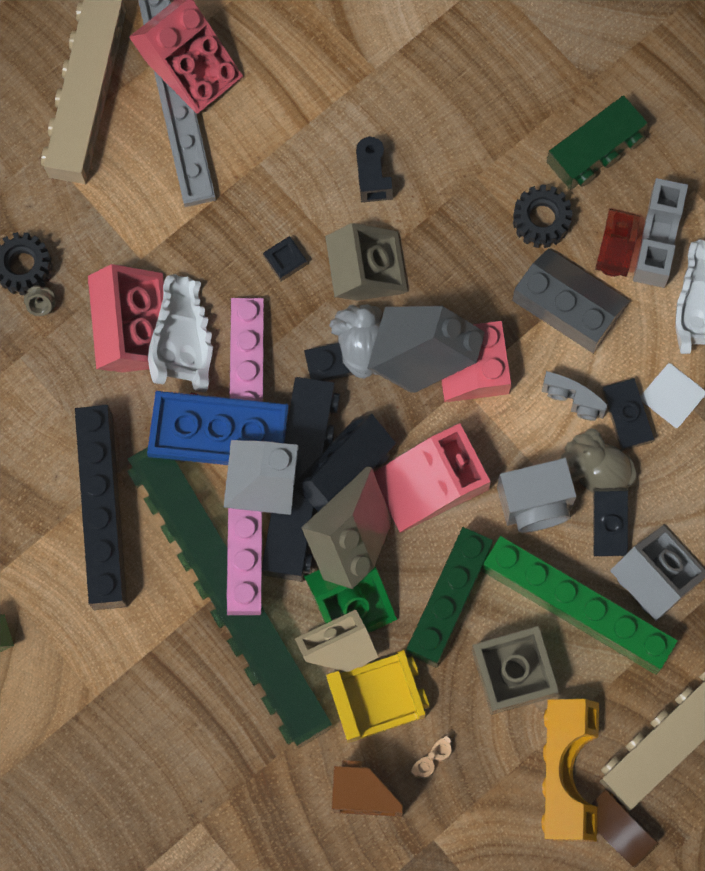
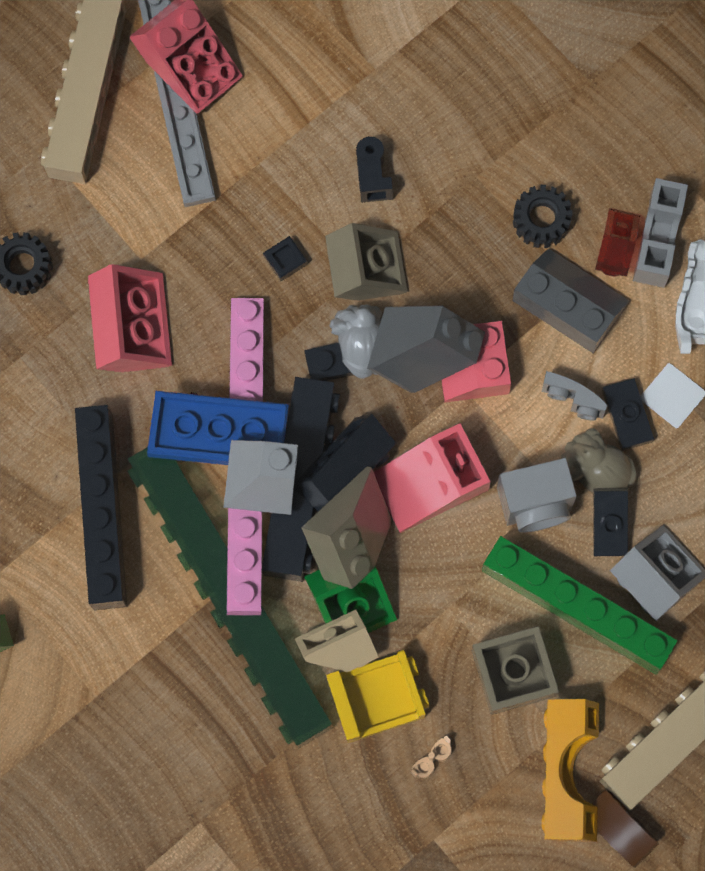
dark tan plate [24,286,56,316] -> none
white animal [148,274,213,392] -> none
dark orange slope [332,760,403,817] -> none
dark green brick [406,526,493,668] -> none
dark green brick [546,95,648,191] -> none

